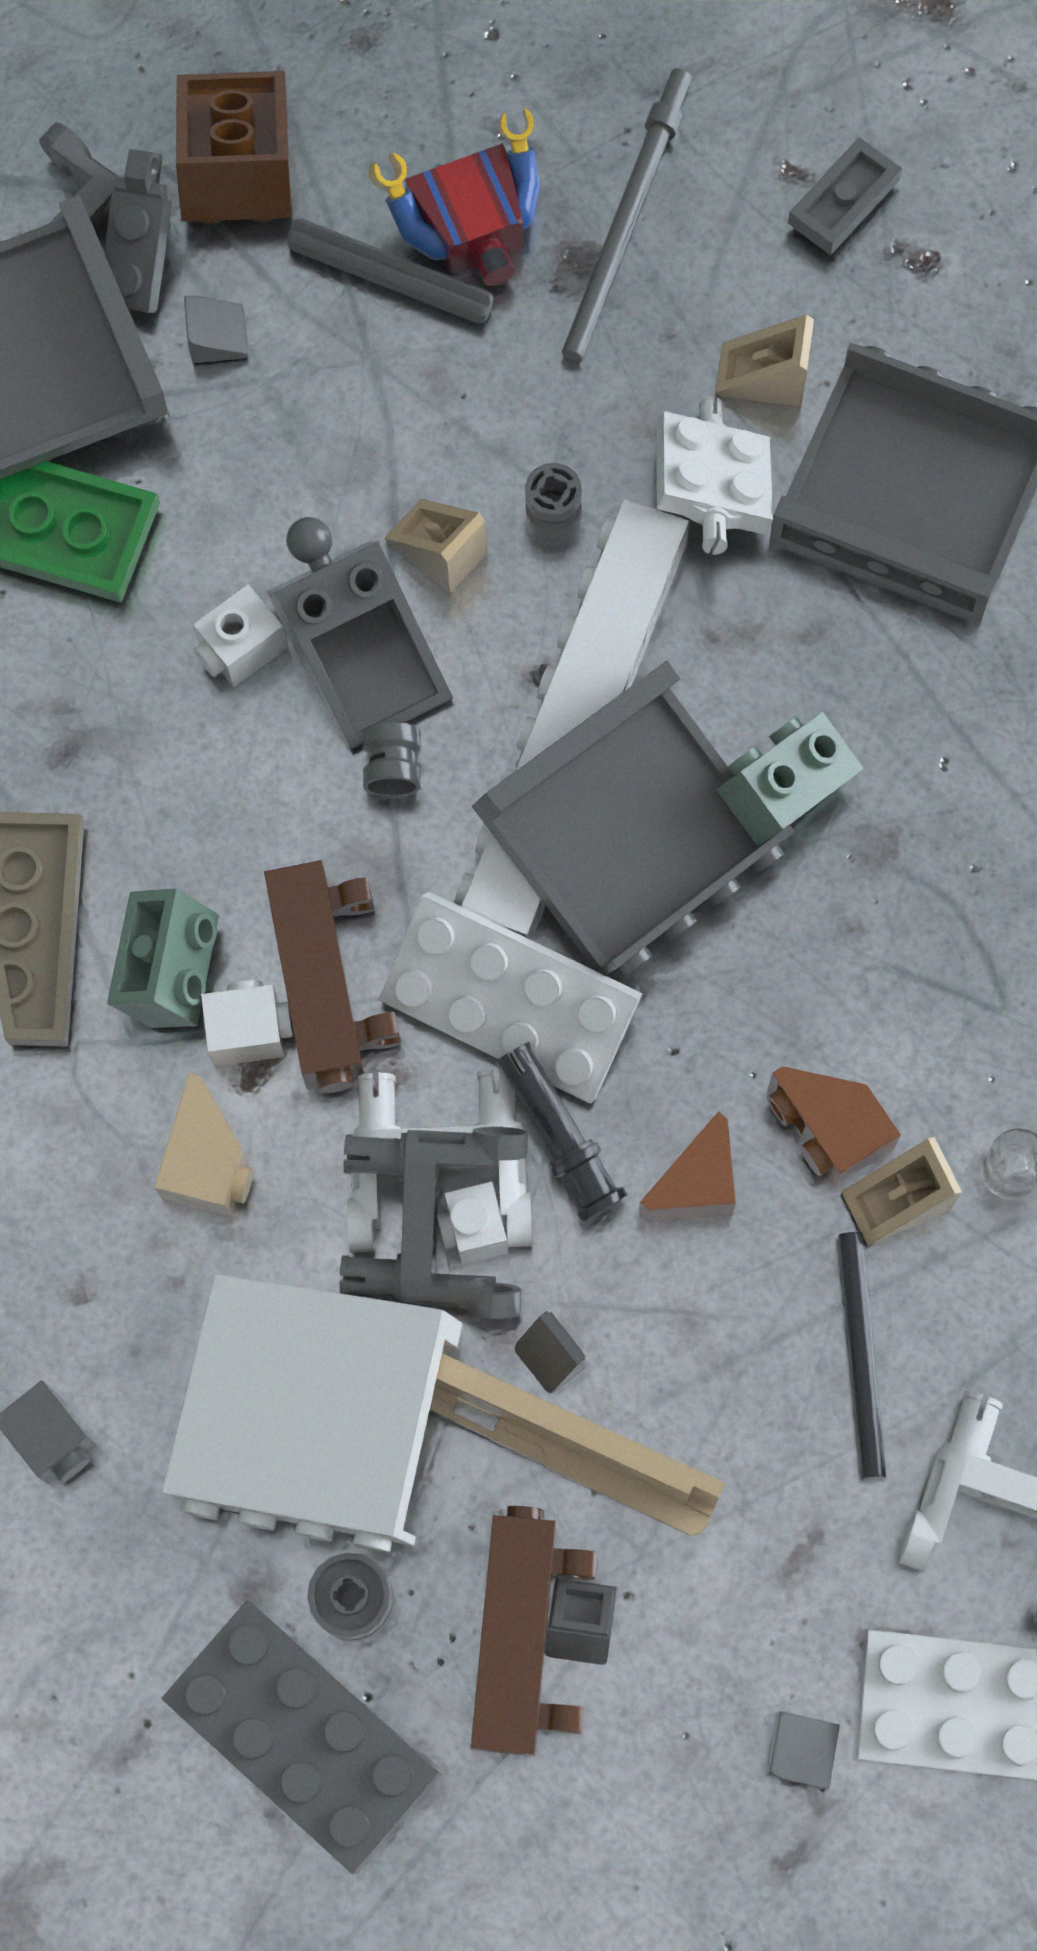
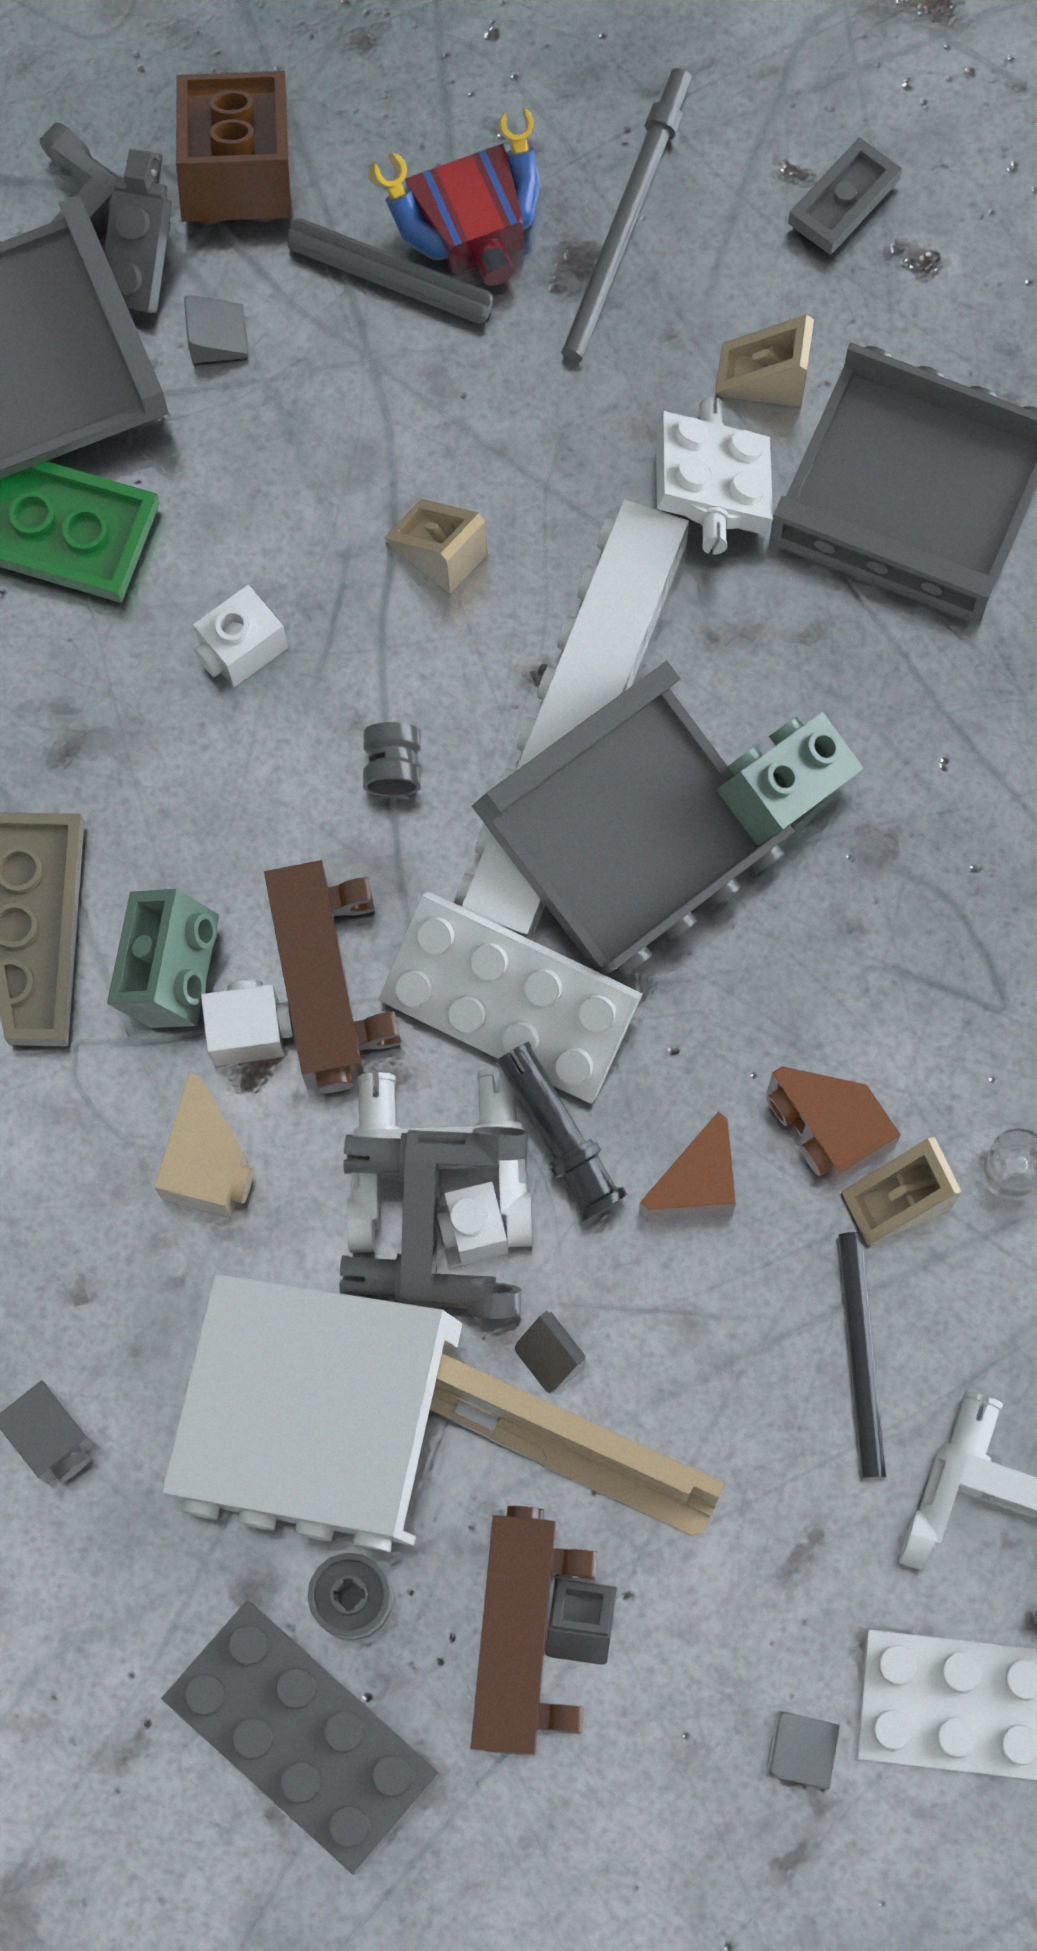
dark grey slope [266,517,453,749] -> none
dark grey wheel [525,463,582,539] -> none

